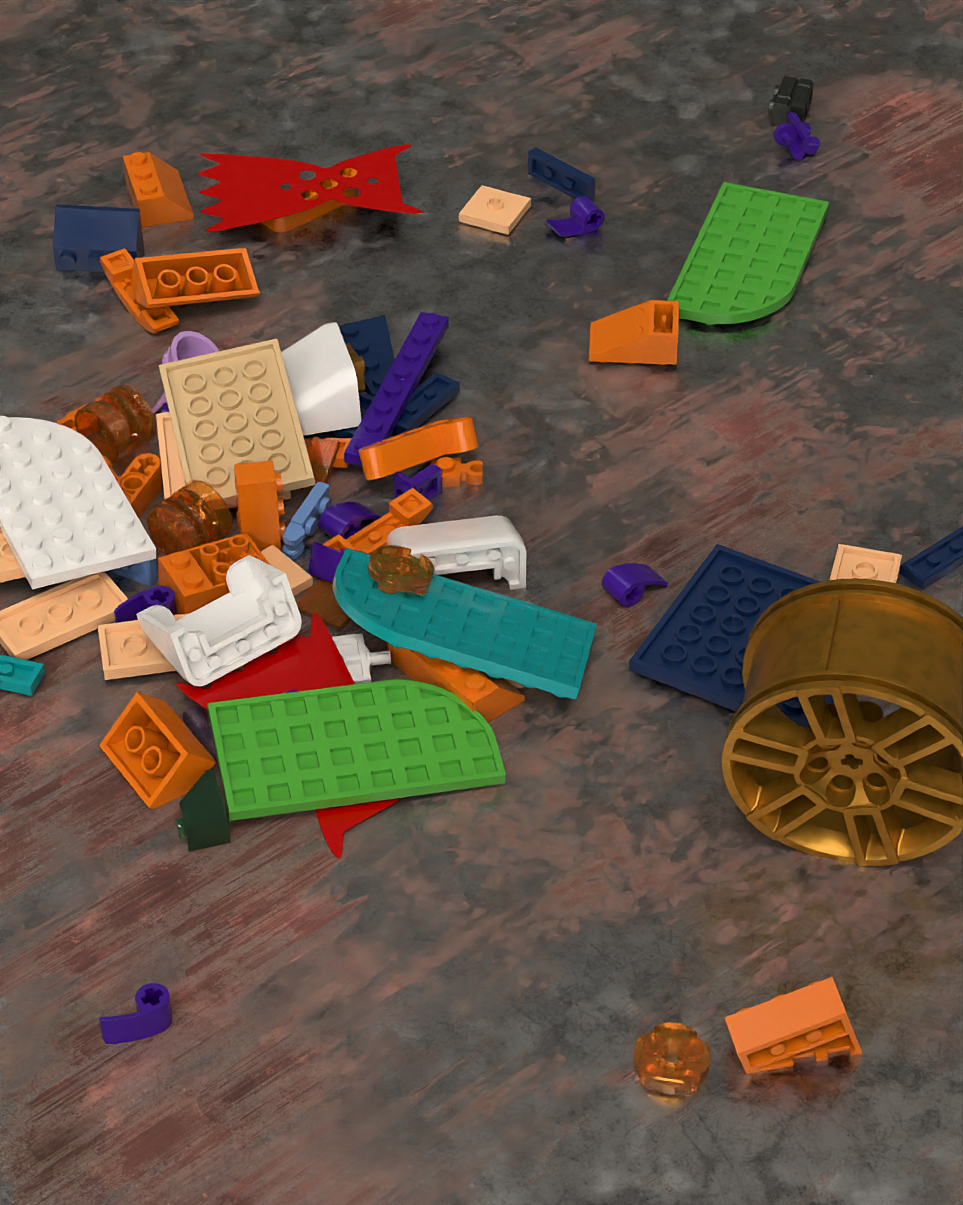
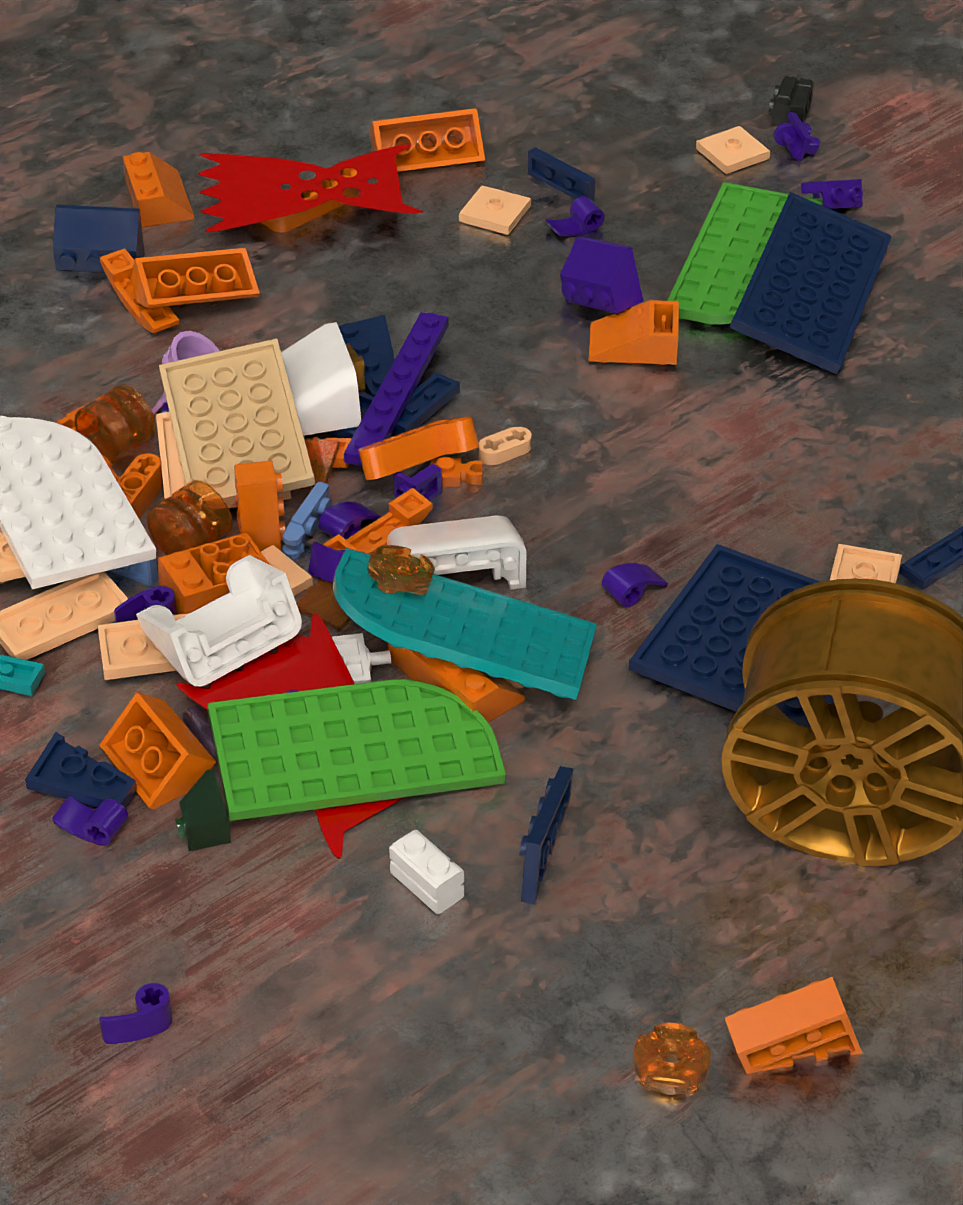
none -> dark blue wing [25,732,137,808]
none -> dark purple panel [52,796,128,846]
none -> orange slope [369,108,485,173]
none -> white brick [389,830,464,914]
none -> light nougat beam [478,427,532,465]
none -> dark blue wing [519,766,573,904]
none -> dark purple slope [560,236,643,314]
none -> light nougat plate [696,126,770,174]
none -> dark blue plate [729,192,892,374]
none -> dark purple bracket [801,179,863,209]

